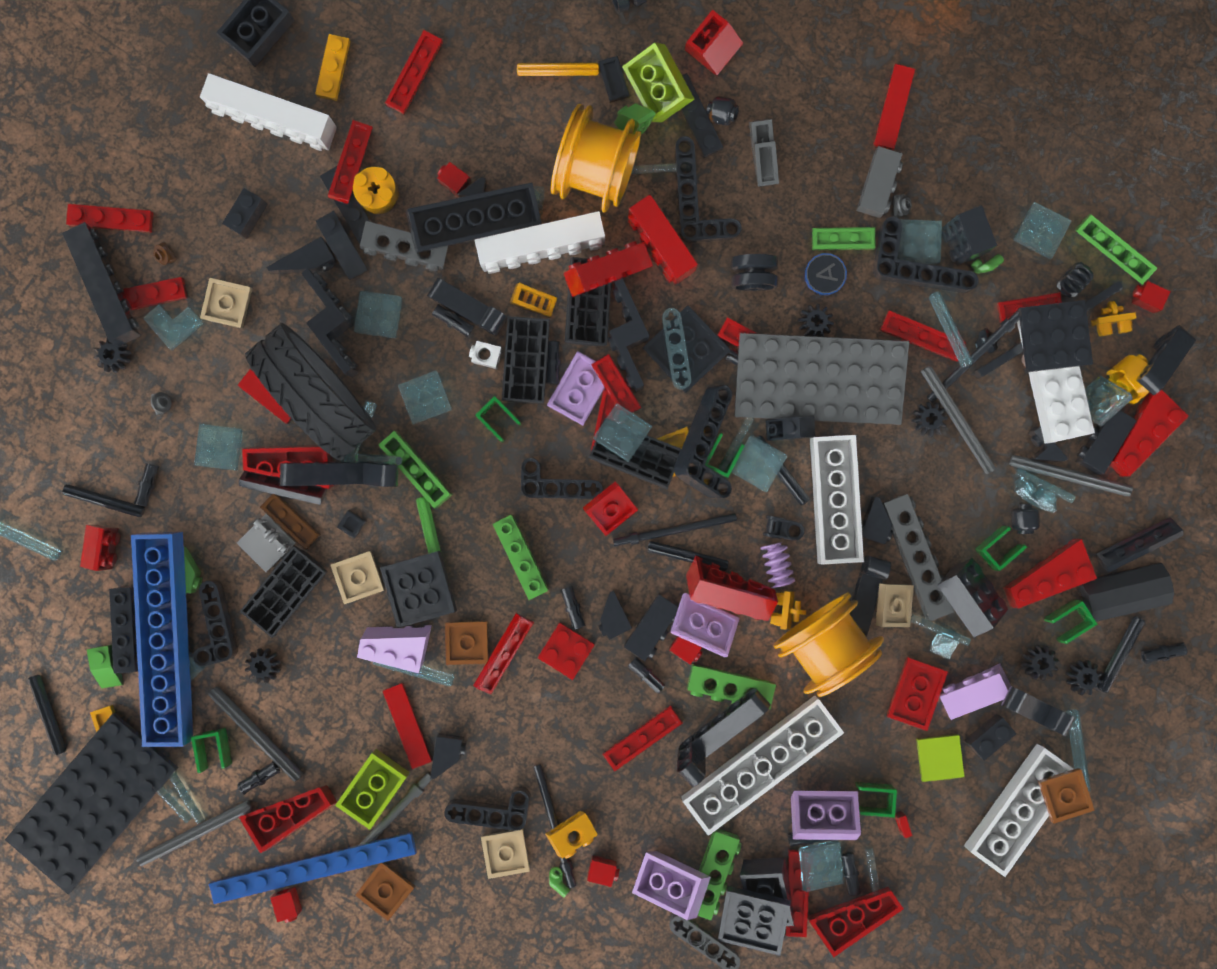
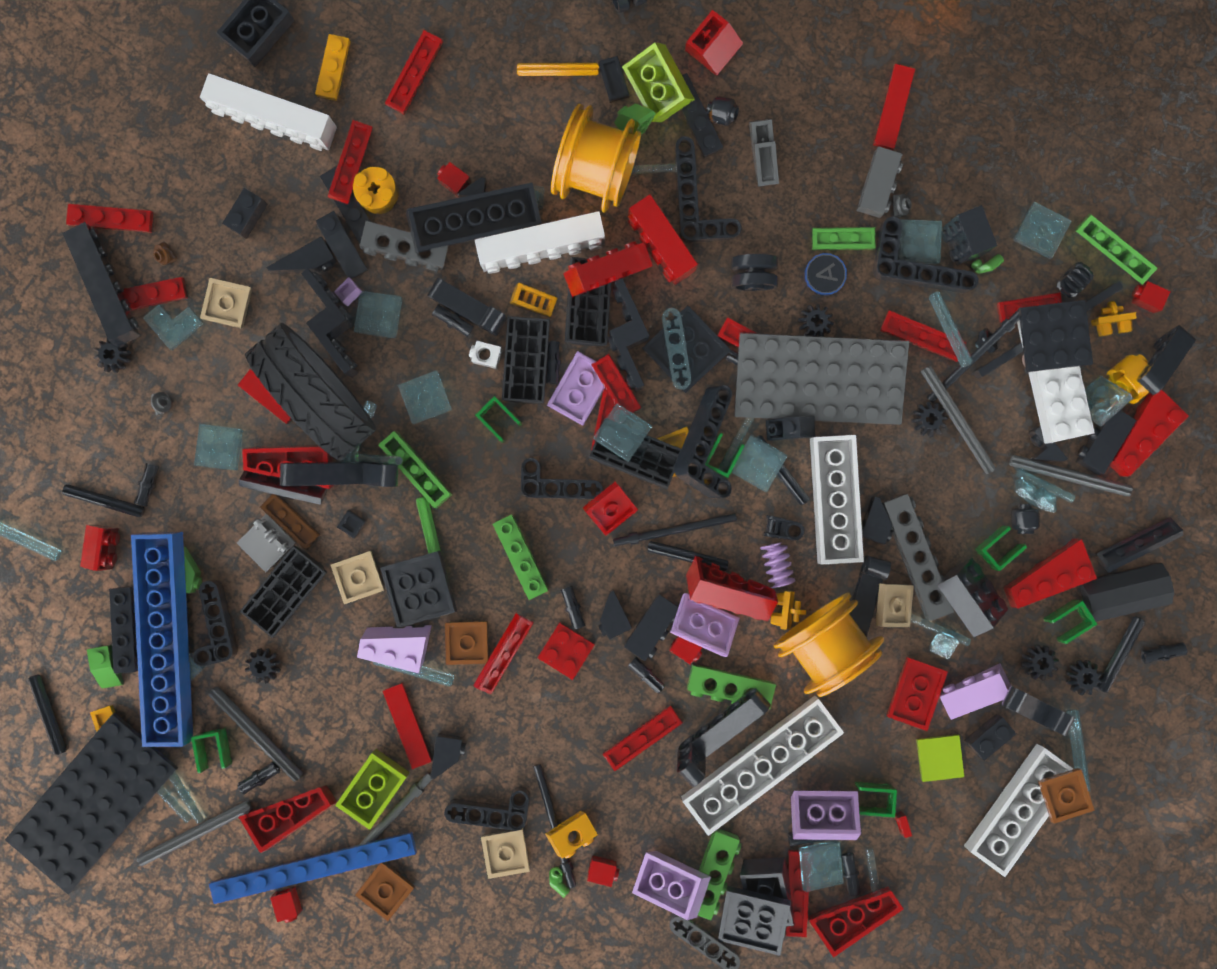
none -> lavender plate [334,277,362,306]

